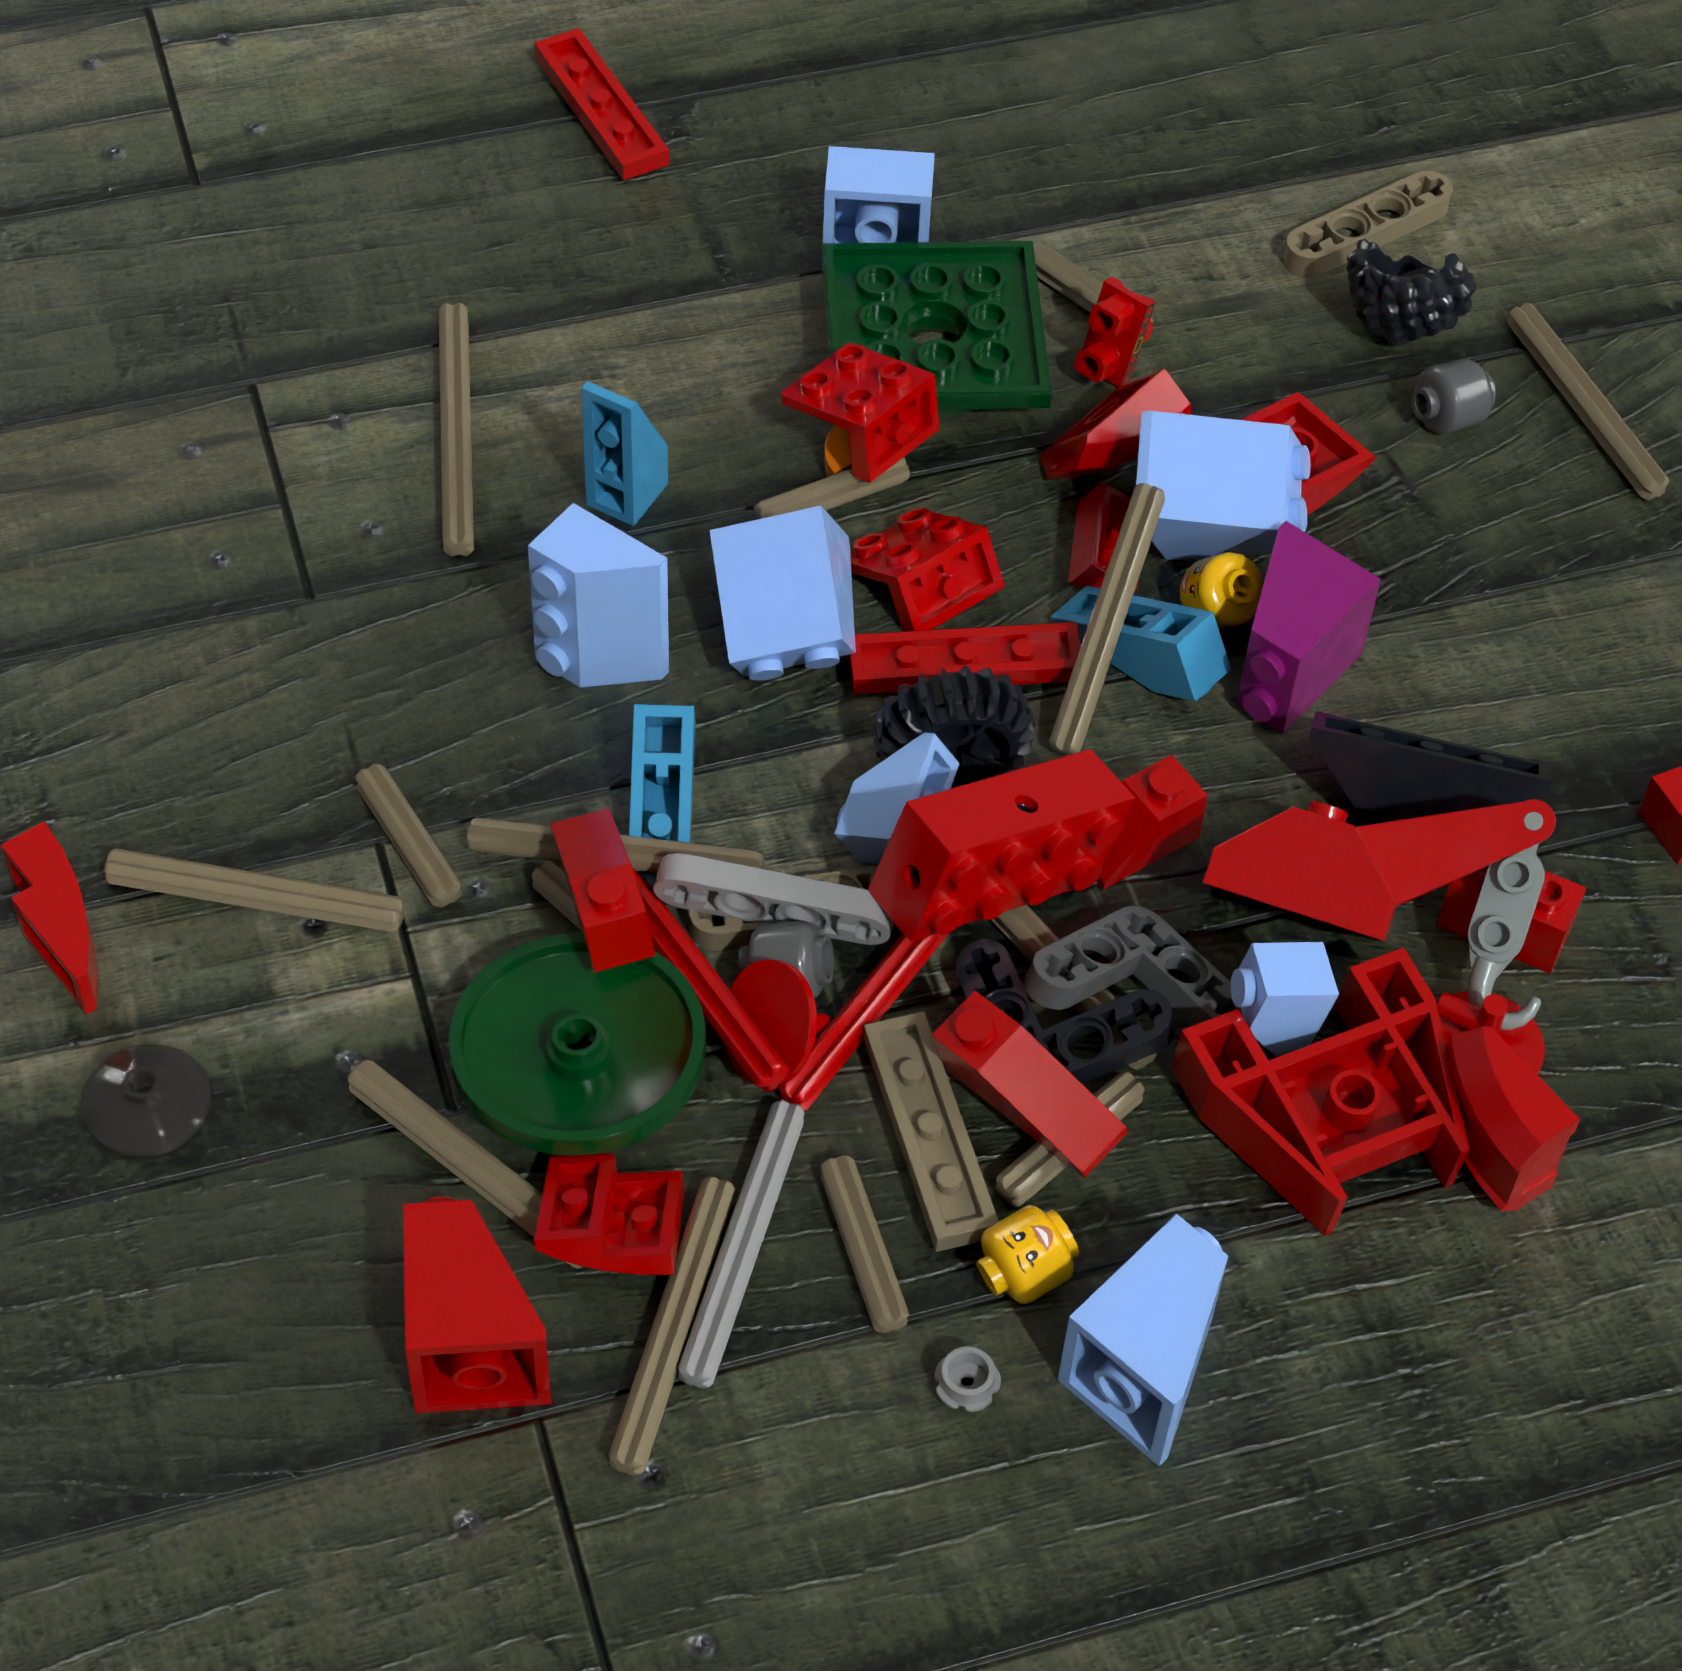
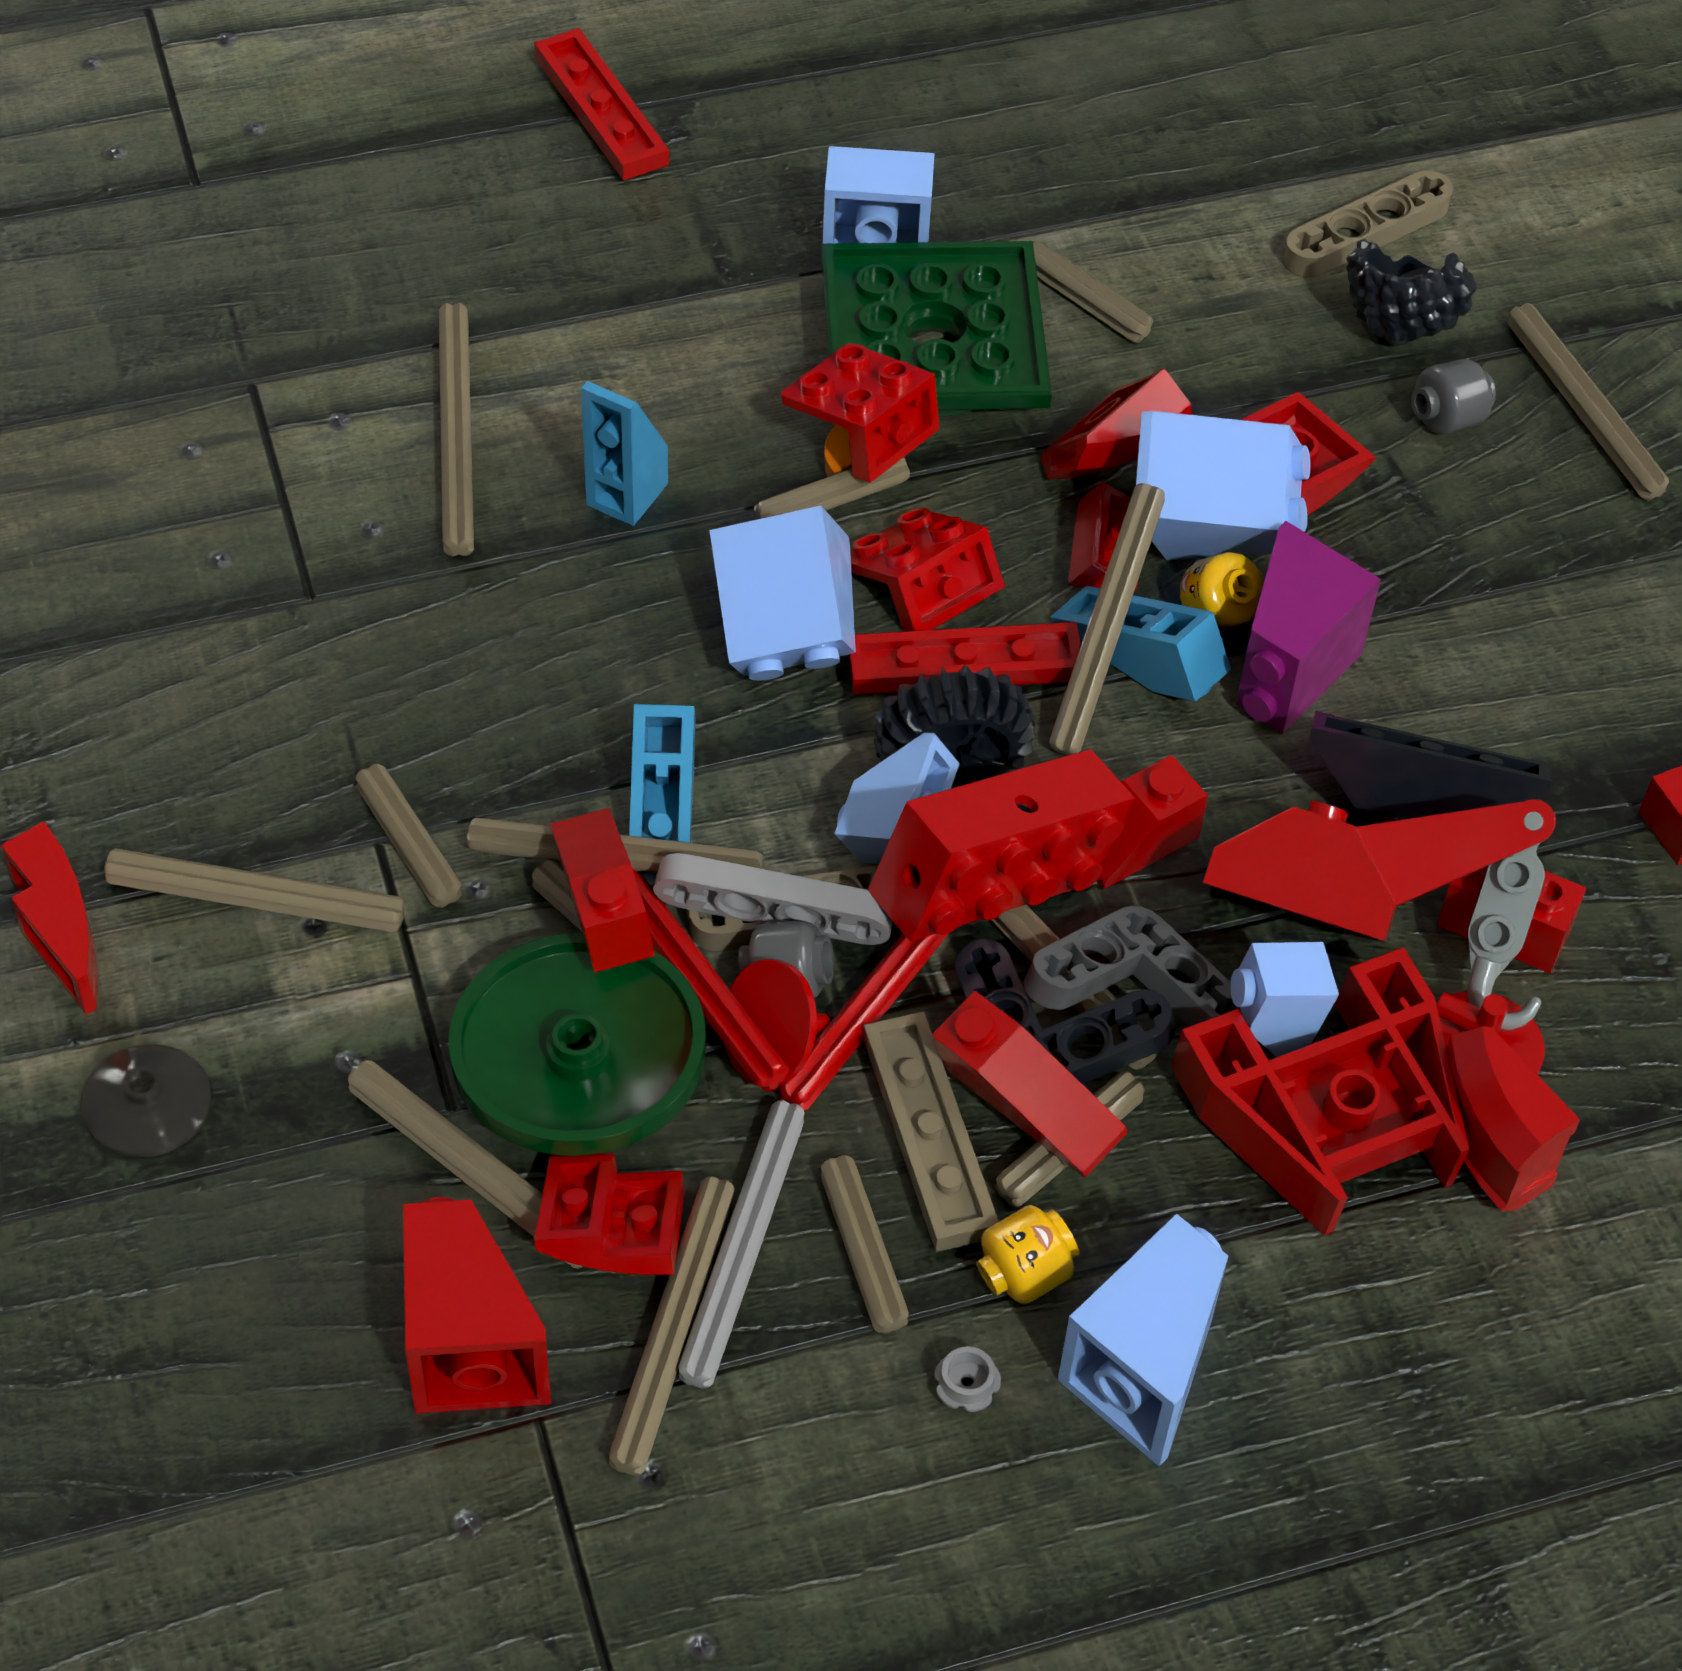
light blue slope [528,503,669,688] -> none
red hips [1074,276,1156,387] -> none

